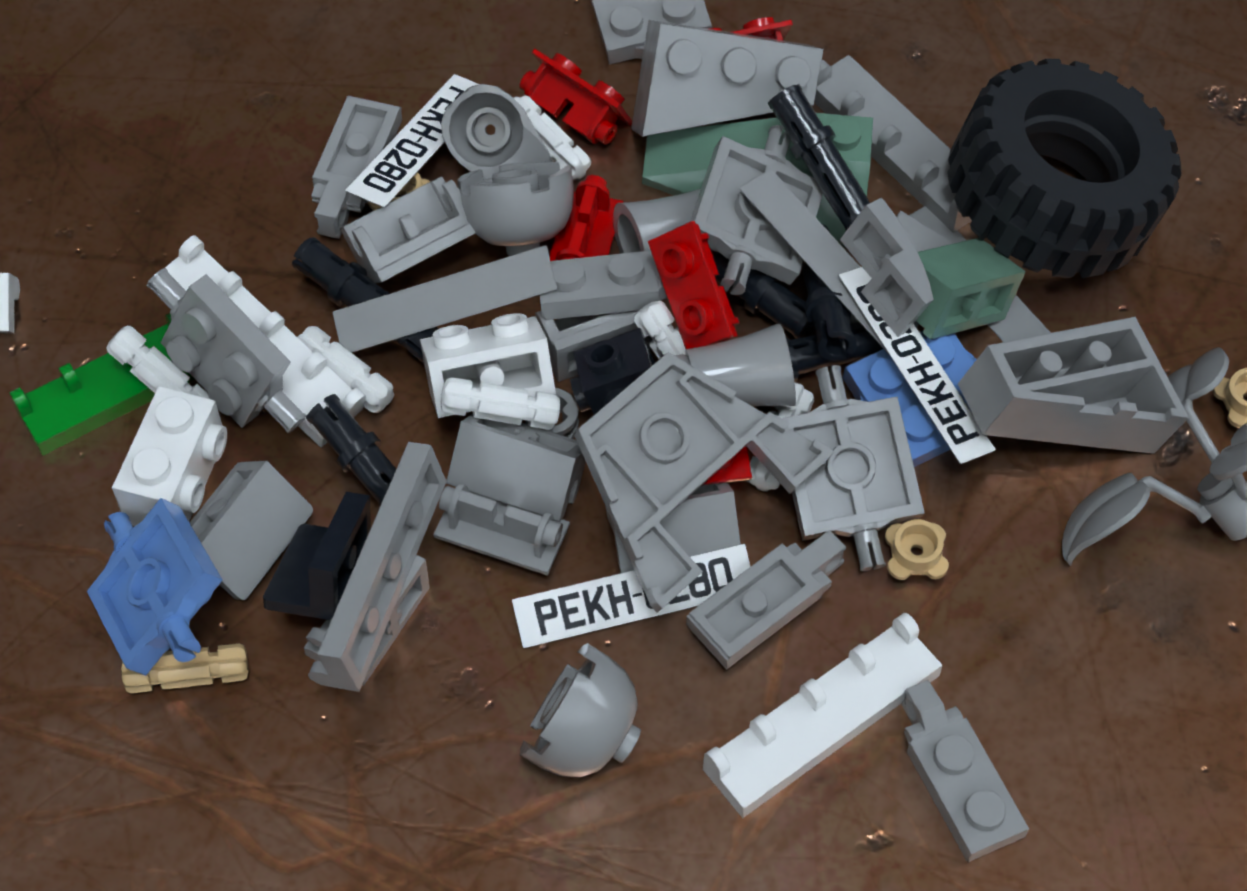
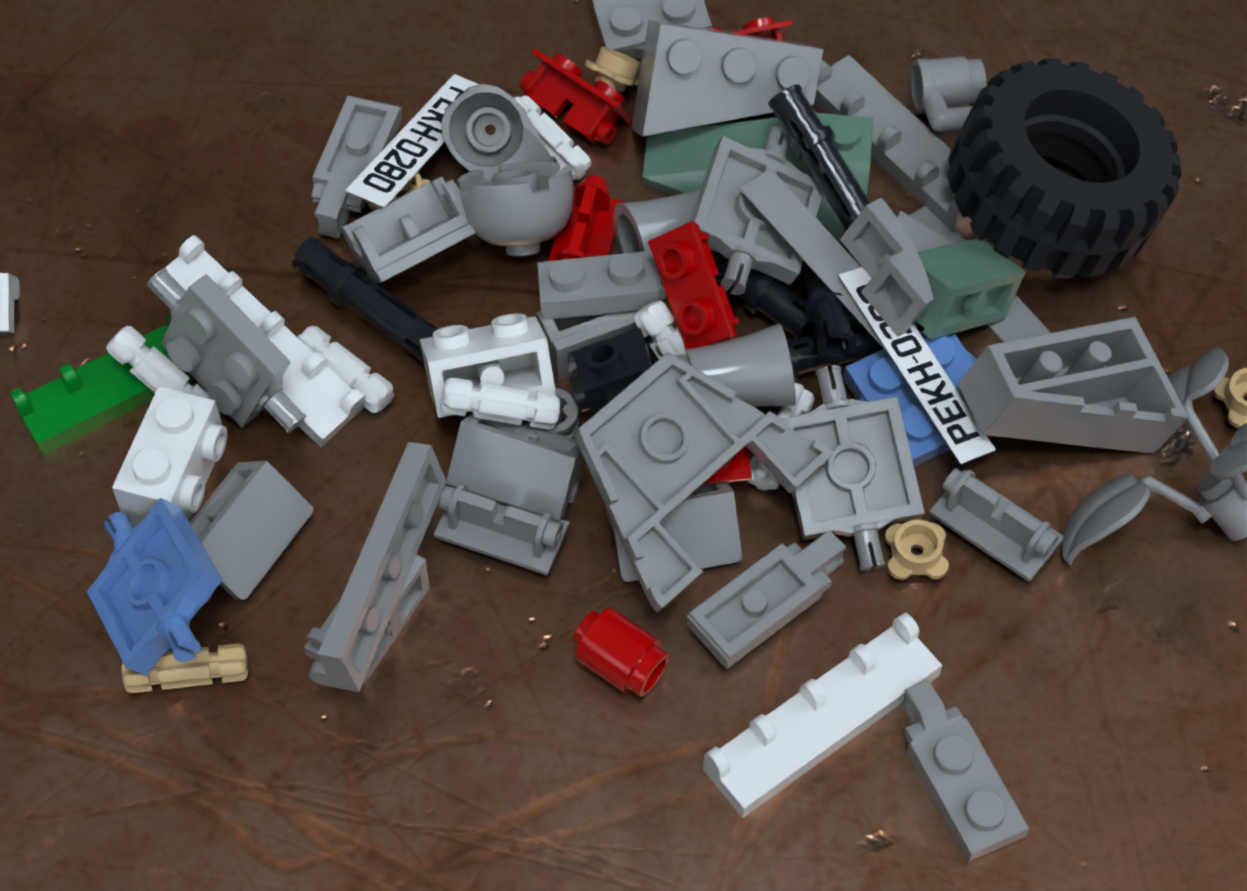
black panel [263,492,371,620] -> none
black pin [306,394,396,507] -> none
light grey sticker [333,245,557,353] -> none
white sticker [512,544,751,648] -> none
light grey cylinder [520,643,641,778] -> none
none -> red brick [572,607,670,697]
none -> tan plate [584,47,641,92]
none -> light grey piece [910,56,987,132]
none -> light grey hinge [928,468,1065,582]

